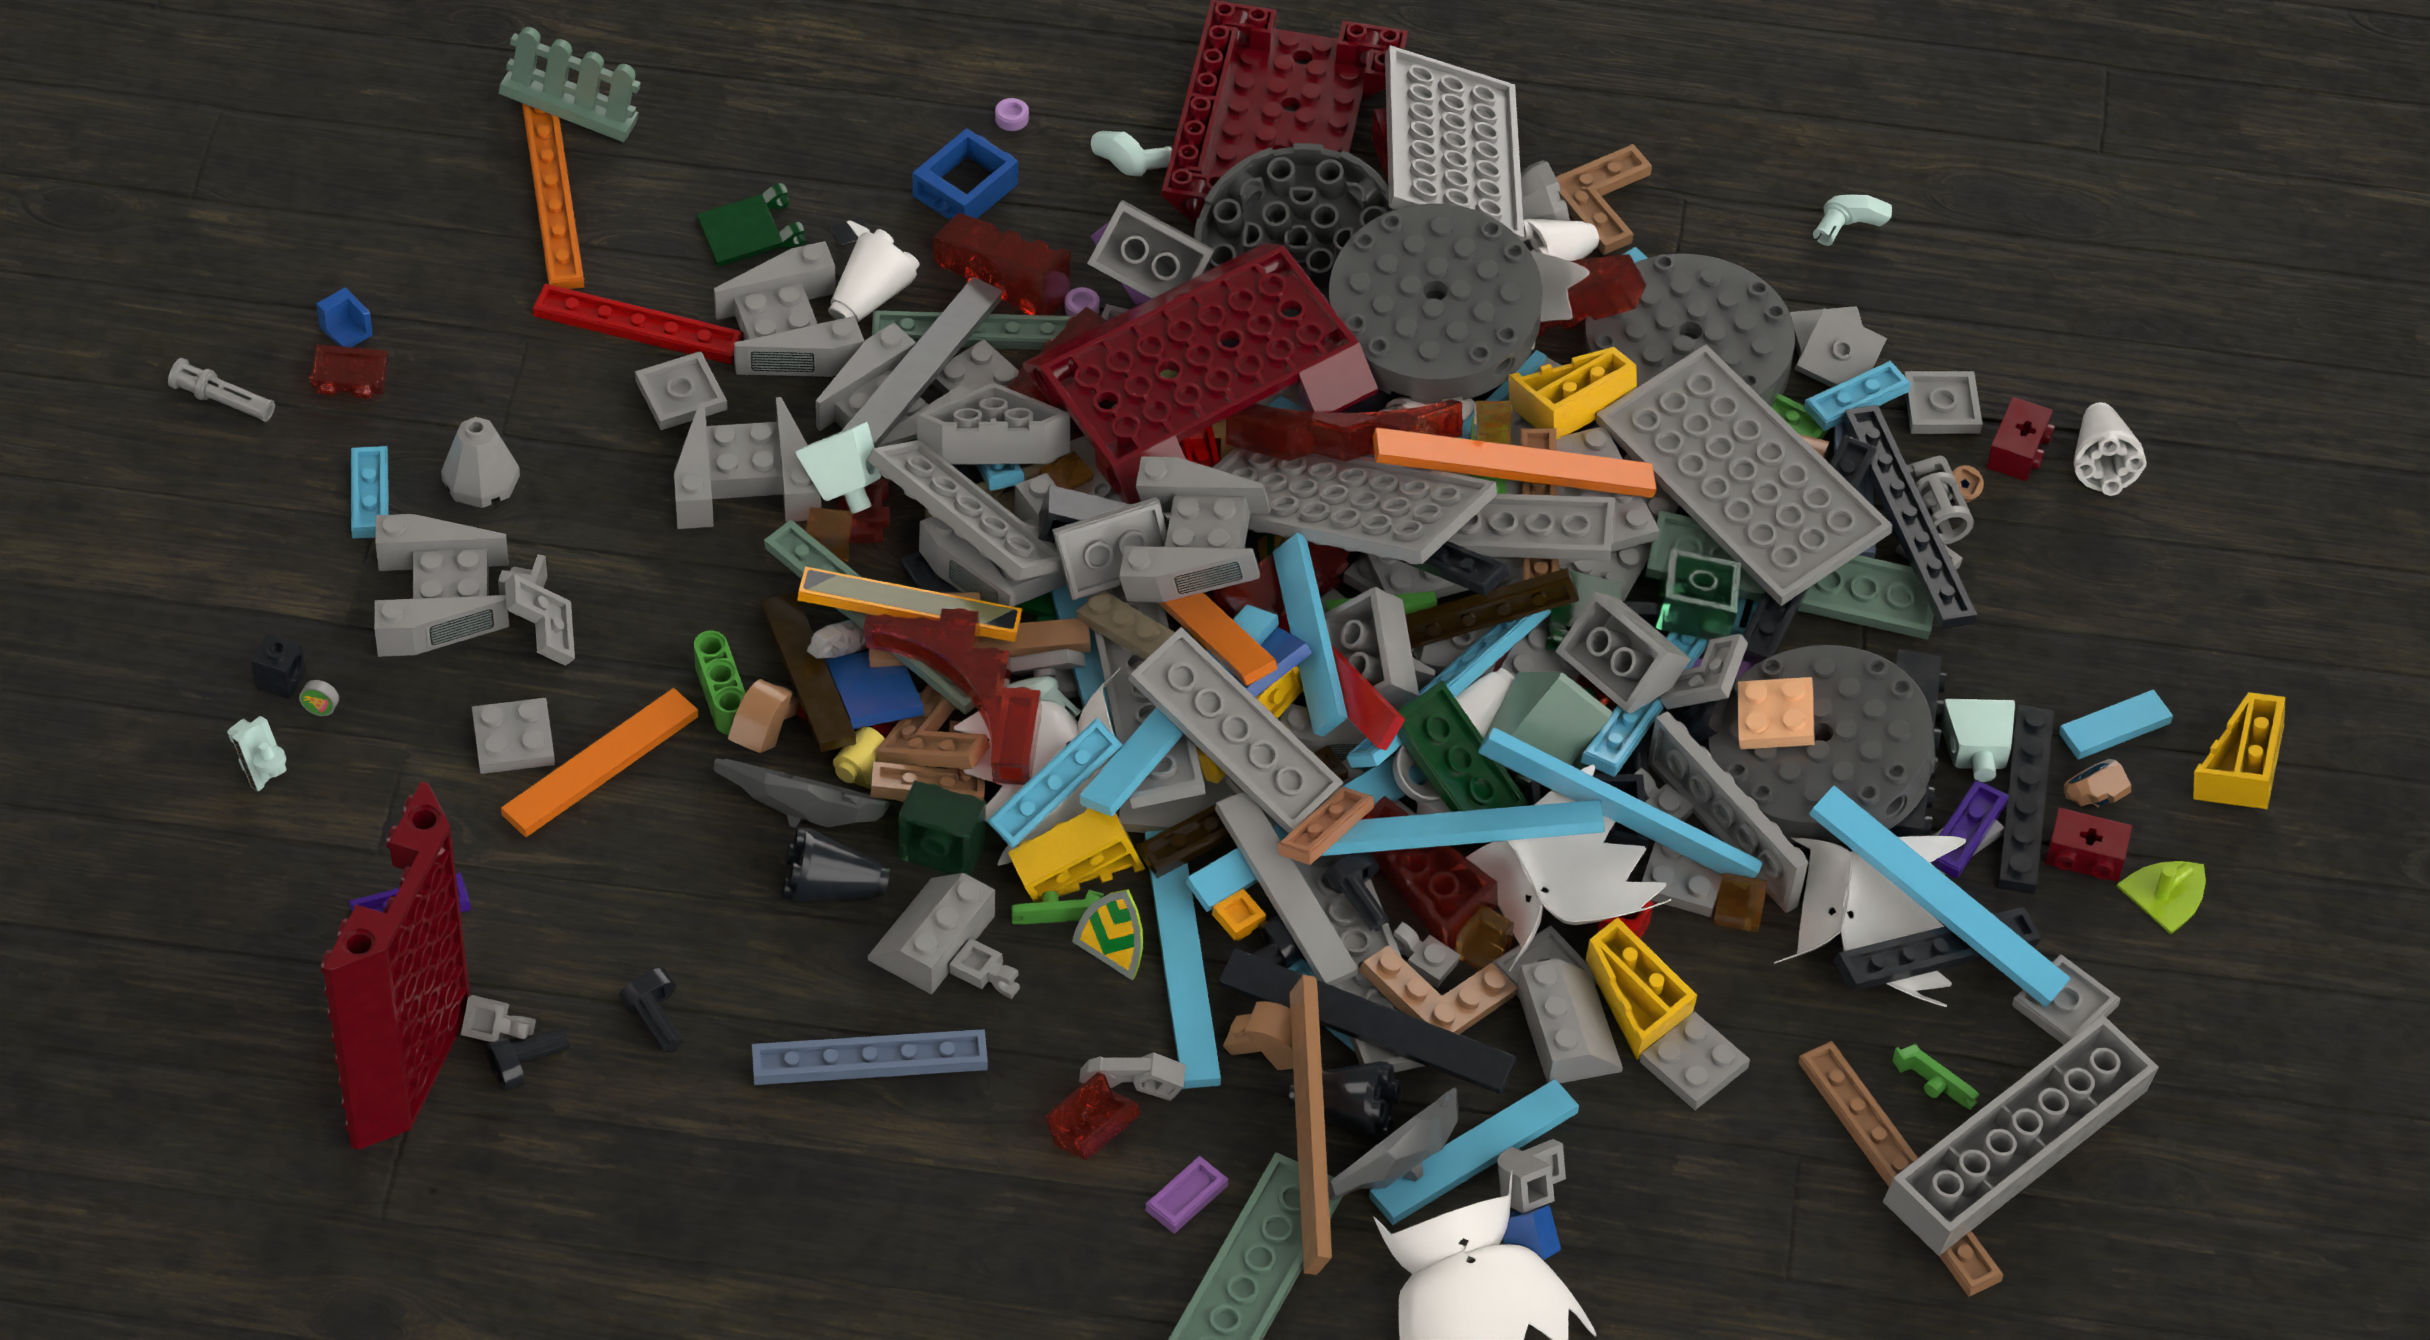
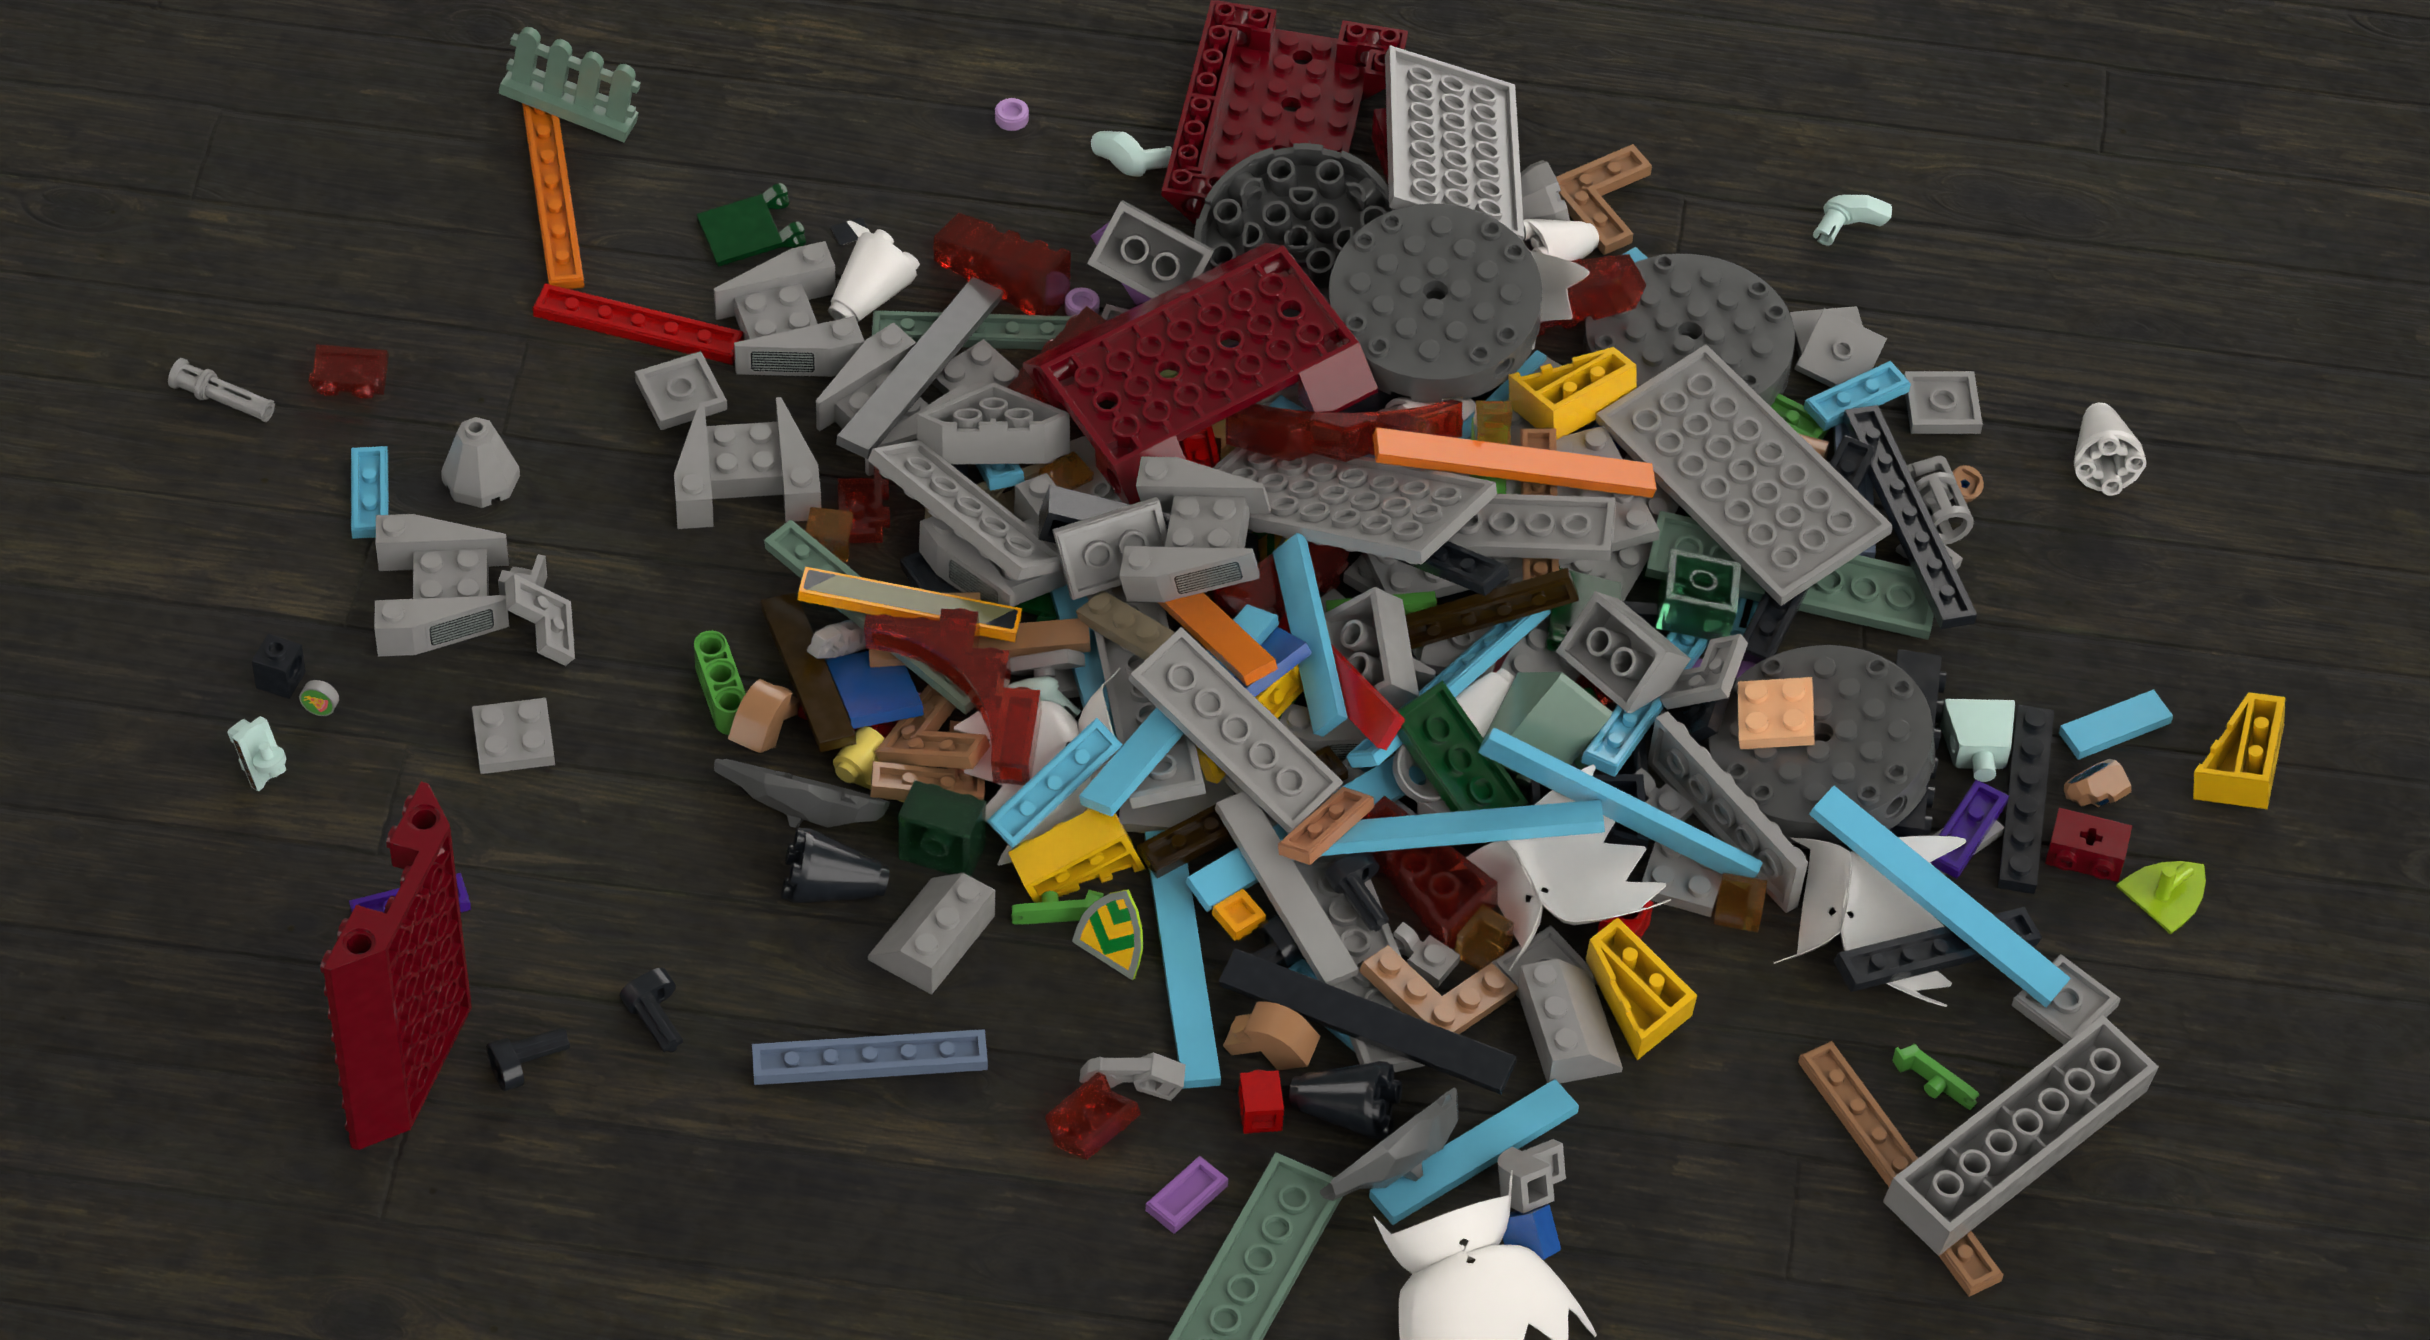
blue panel [316,287,373,351] -> none
light grey plate [461,995,536,1042] -> none
orange tile [501,688,698,837] -> none
light aqua torso [795,422,881,514] -> none
blue window [912,128,1018,229] -> none
light grey plate [949,938,1020,999] -> none
medium nougat tile [1290,975,1332,1275] -> none
light grey plate [1640,1012,1750,1110] -> none
dark red brick [1986,397,2055,482] -> none
none -> red brick [1238,1070,1284,1134]

